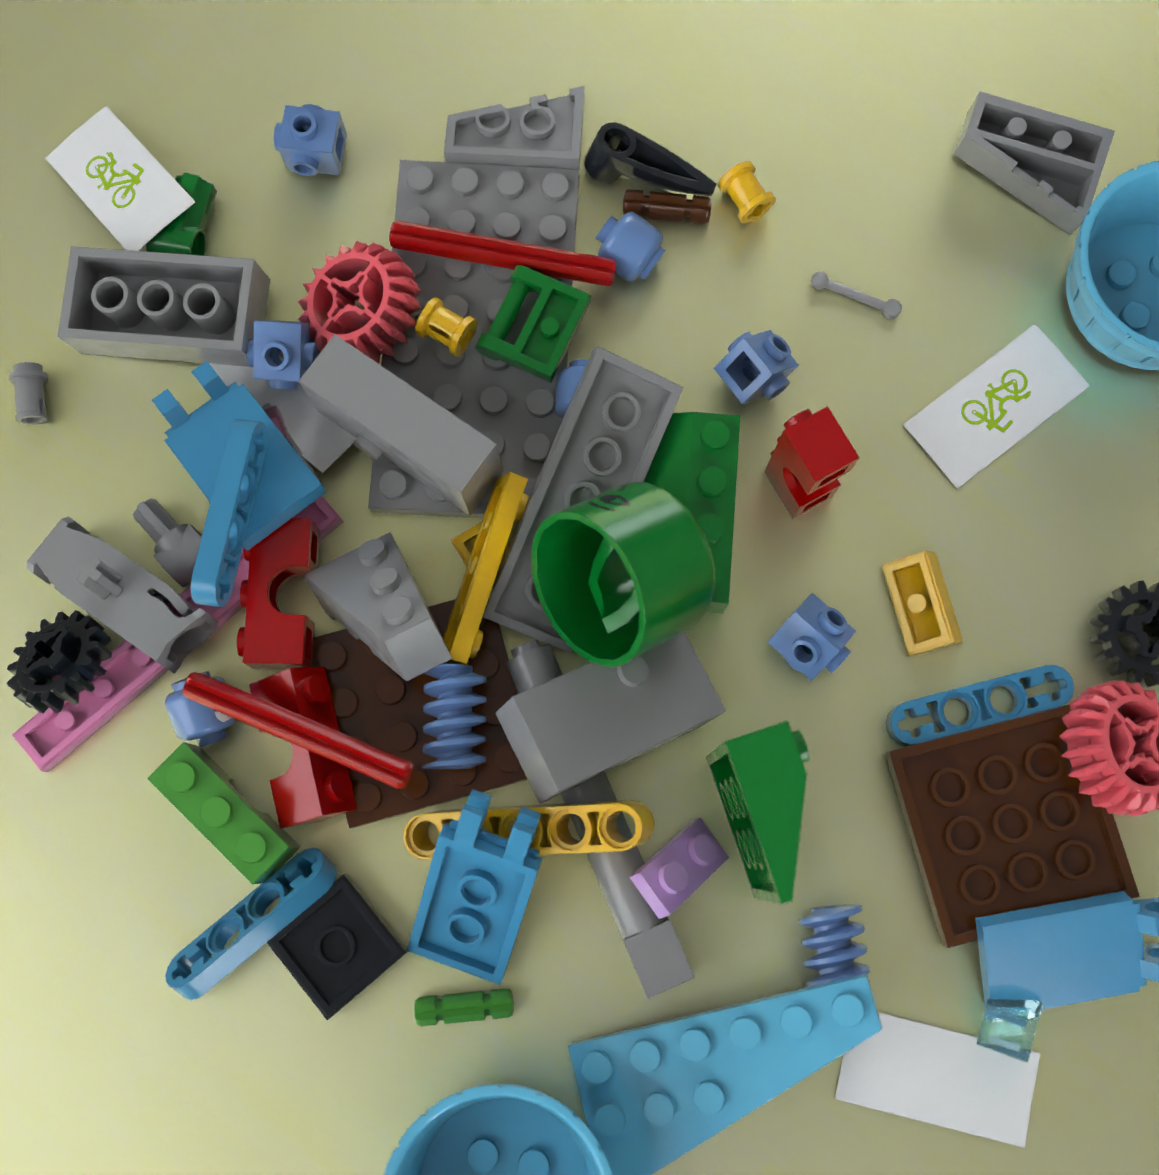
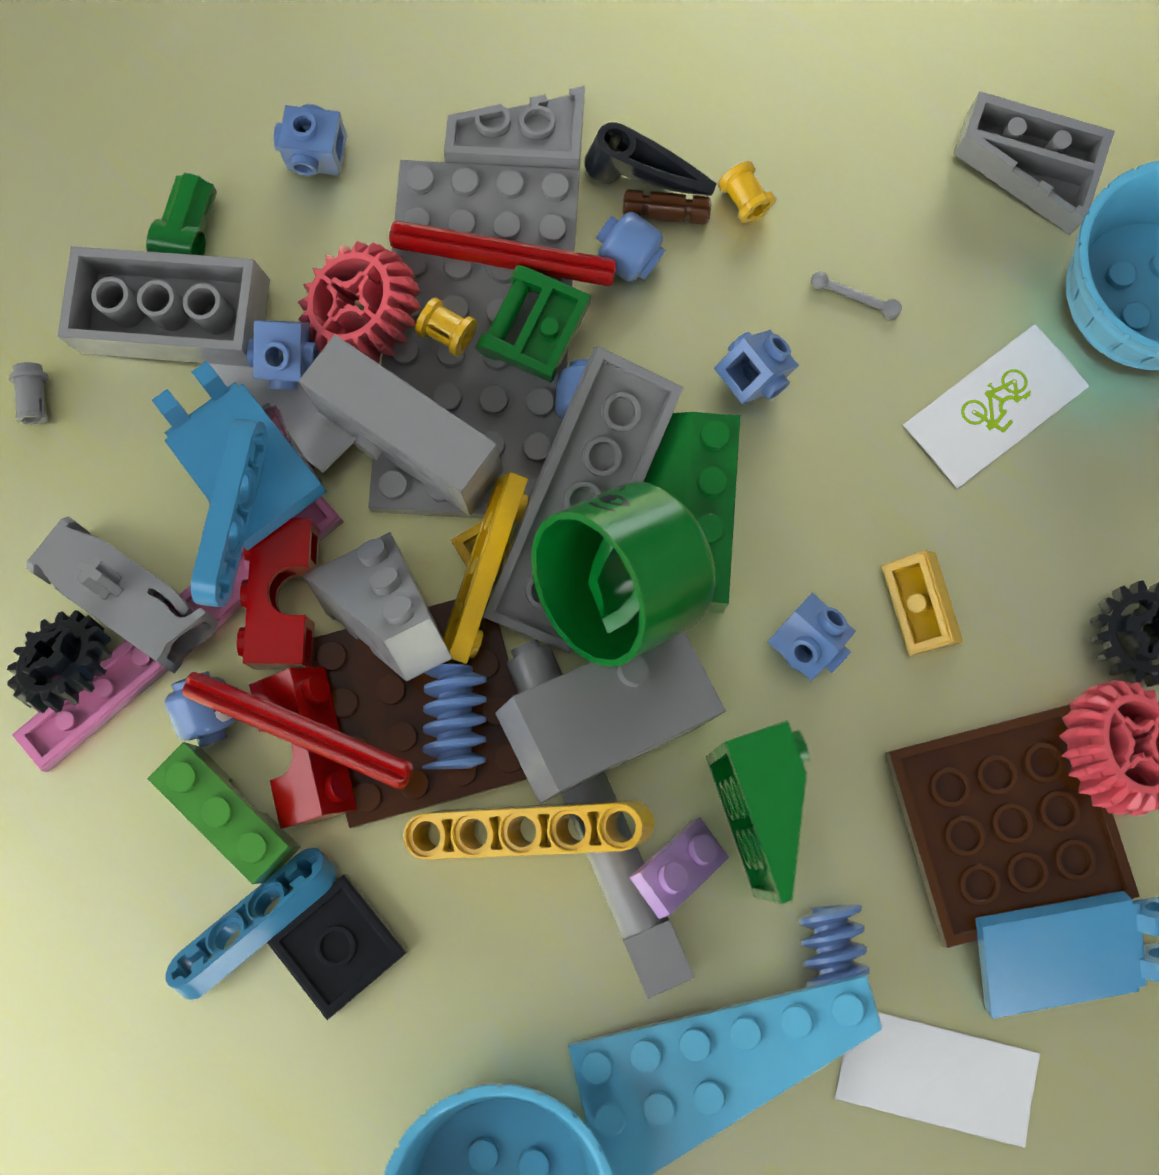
white sticker [46,106,195,251] -> none
light grey axle [133,498,202,587] -> none
dark azure tile [407,789,543,985] -> none
bright green axle [414,988,514,1026] -> none
red arch [764,406,860,519] -> none
dark azure beam [885,665,1074,746] -> none
clear light blue slope [977,999,1044,1063] -> none

